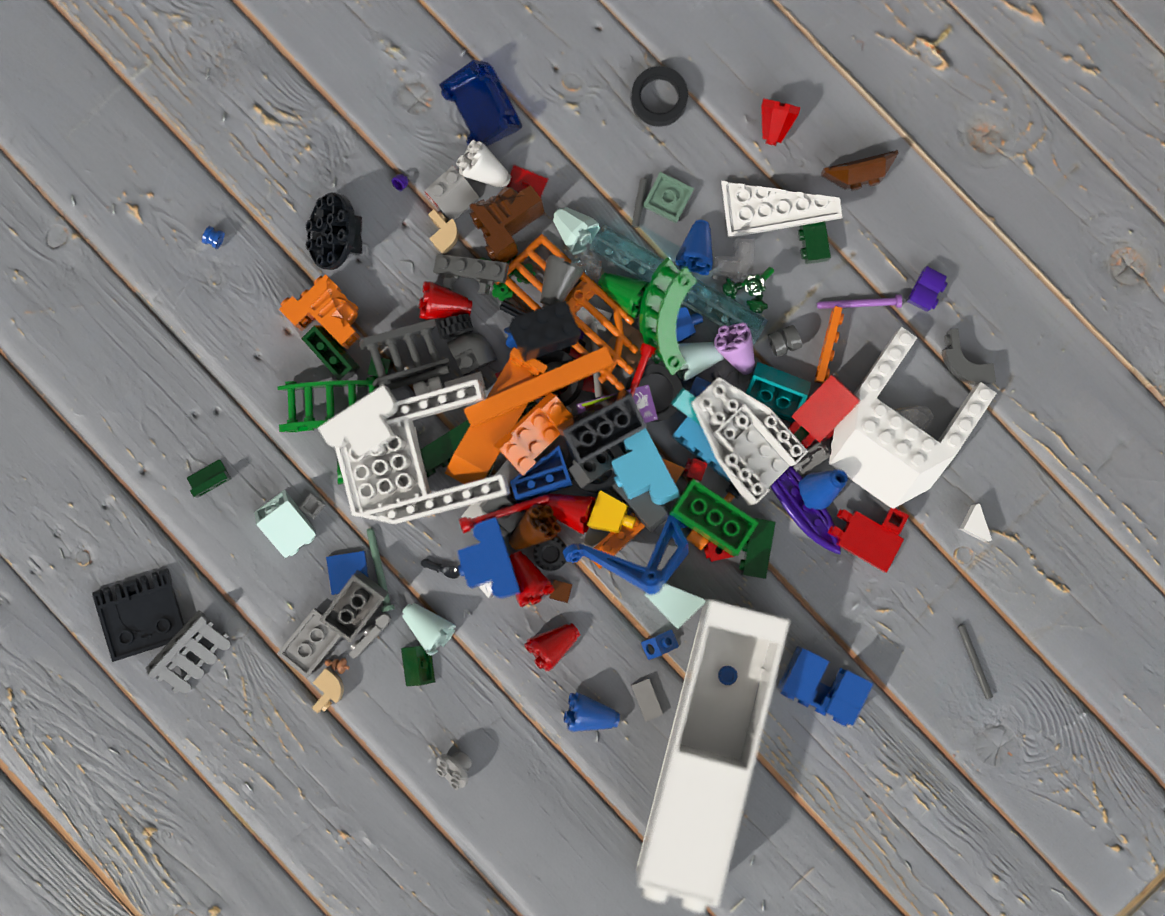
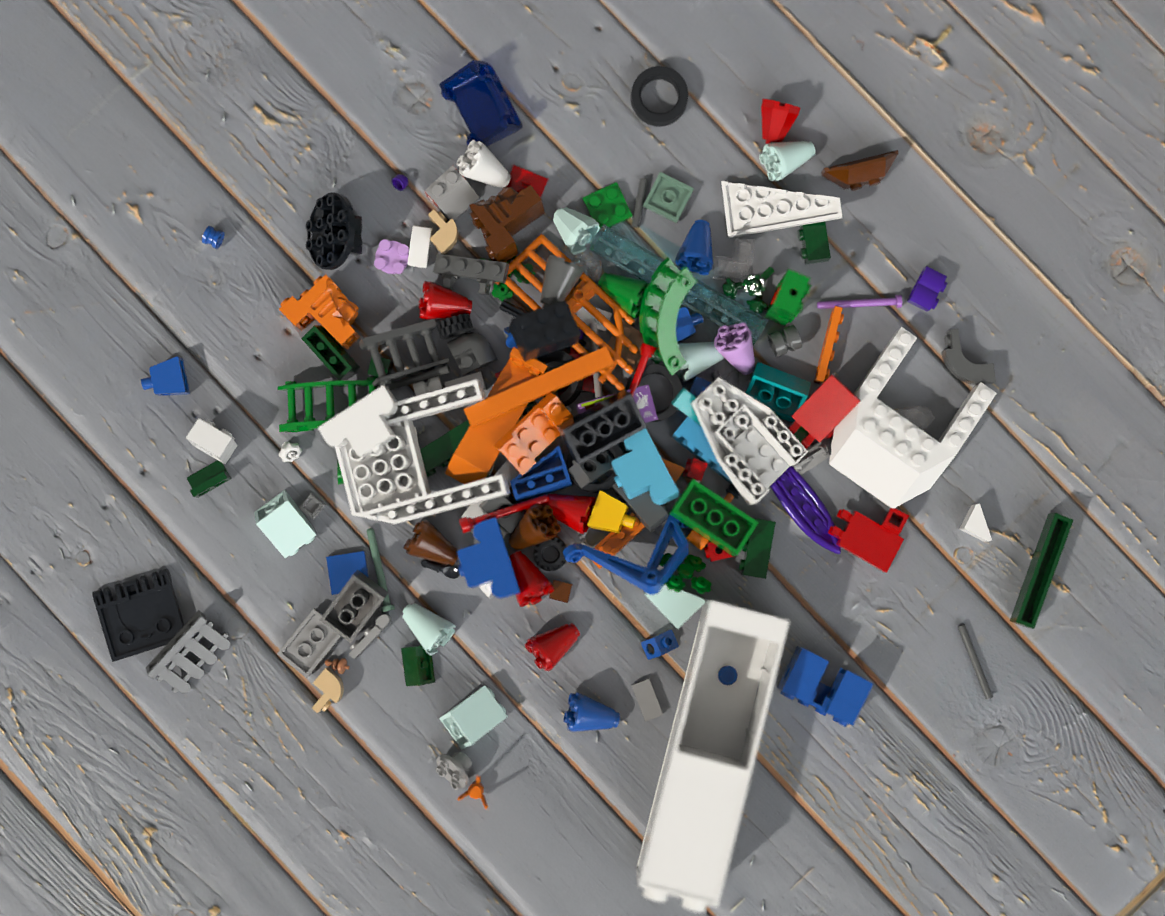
blue cone [799,470,848,510] -> none
none -> blue torso [141,356,190,396]
none -> white brick [186,418,238,464]
none -> white piece [279,442,302,462]
none -> lavender piece [374,239,409,274]
none -> reddish brown cone [403,520,458,566]
none -> white slope [408,225,432,268]
none -> light aqua slope [439,685,508,750]
none -> orange plant [457,776,488,809]
none -> green plate [582,182,633,233]
none -> green plant [659,553,712,594]
none -> light aqua cone [759,141,815,181]
none -> green brick [764,269,811,326]
none -> dark green brick [1010,513,1074,629]

